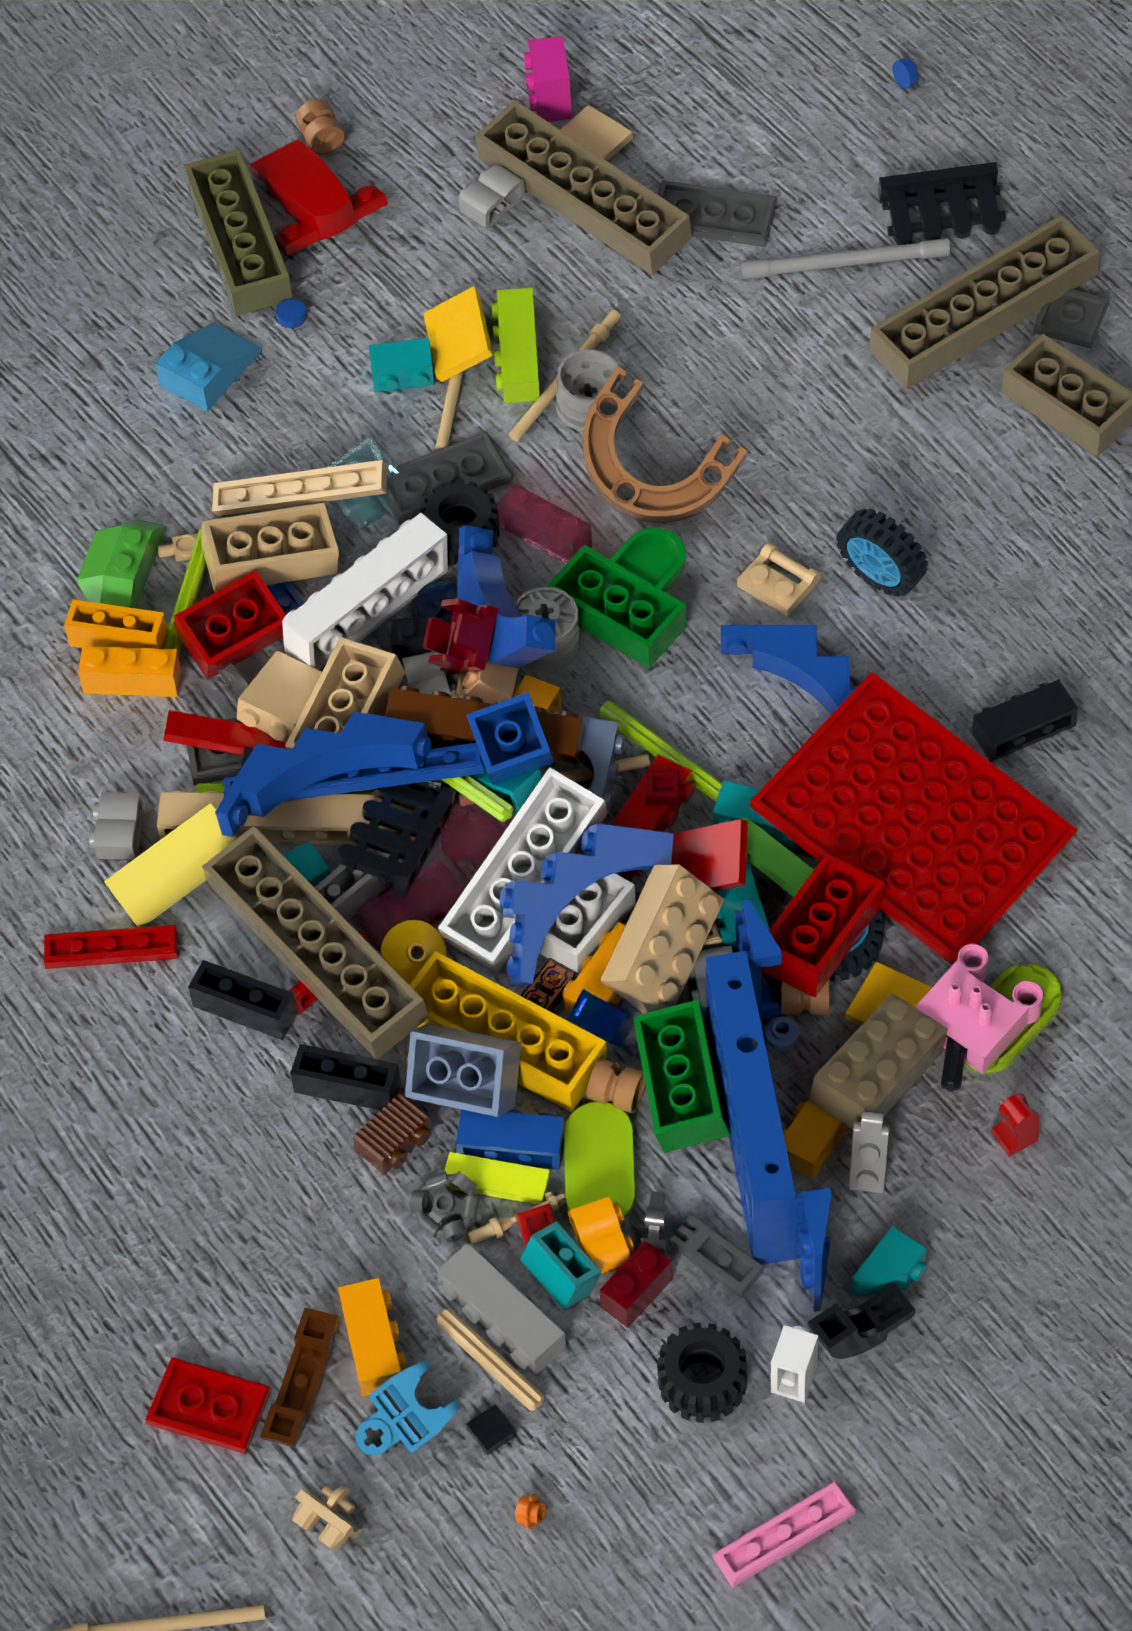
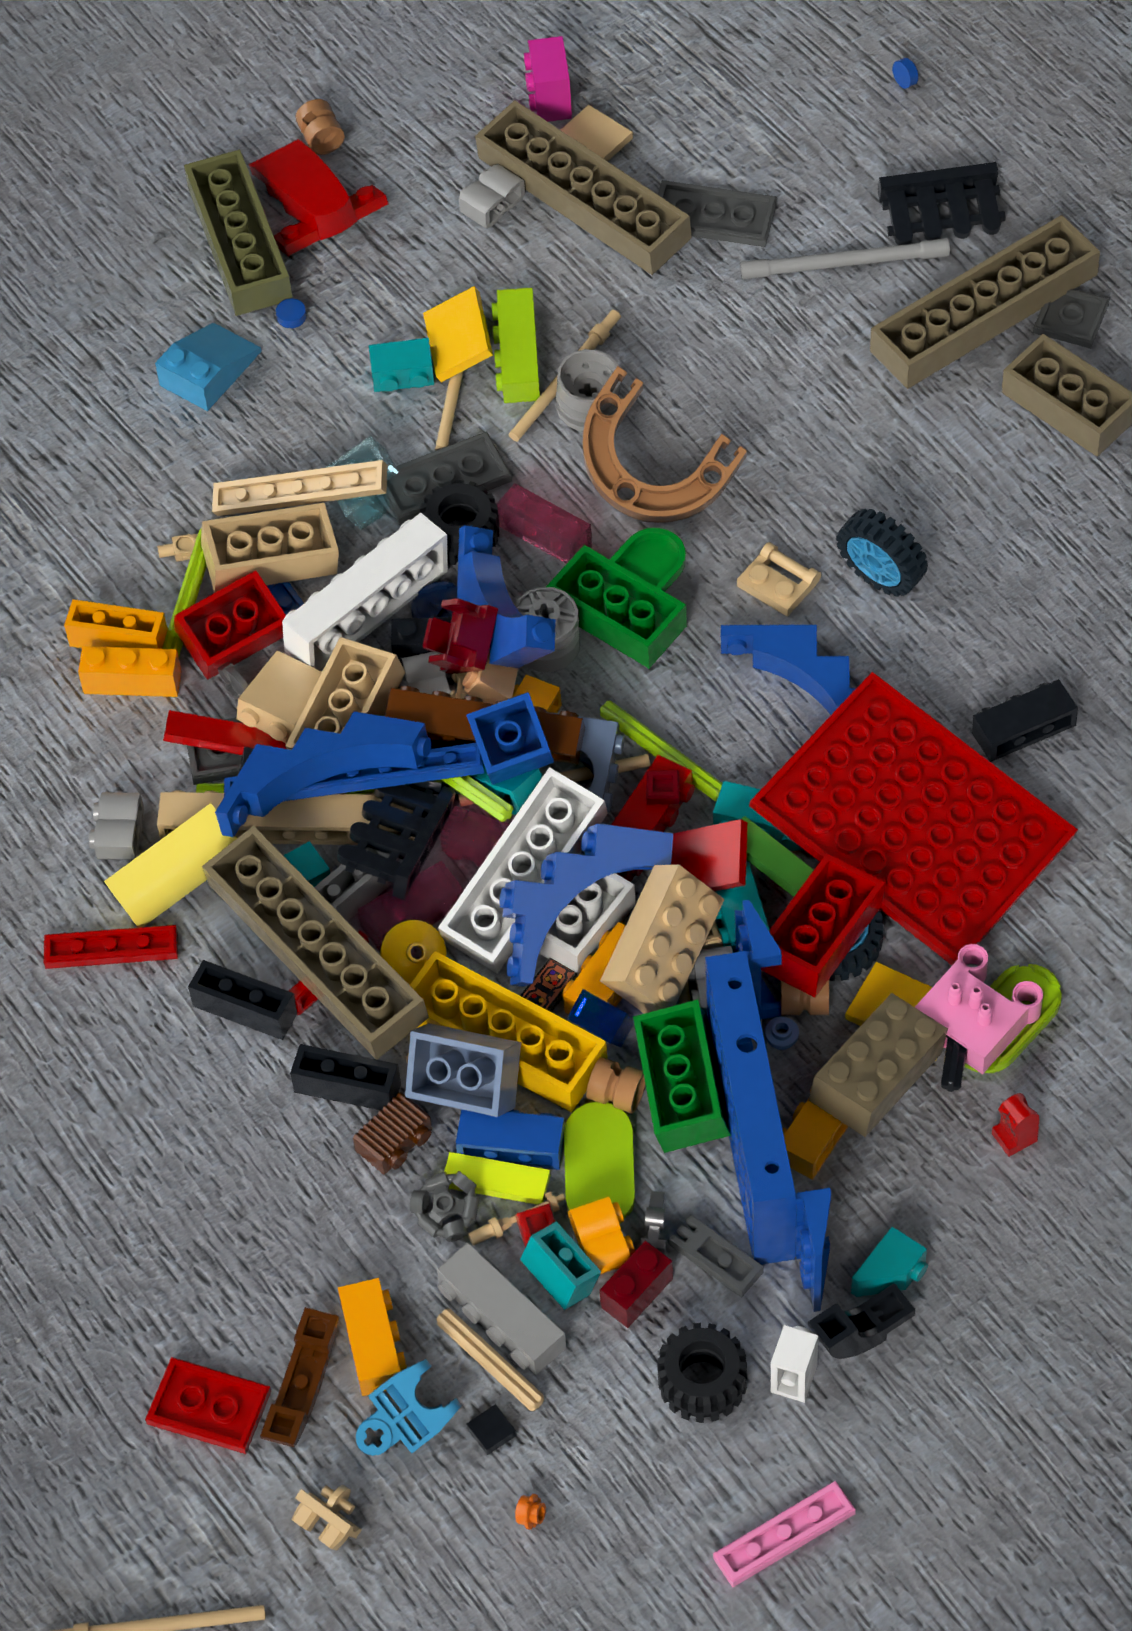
bright green wedge [77,520,167,608] -> none
light grey hinge [849,1111,890,1193] -> none

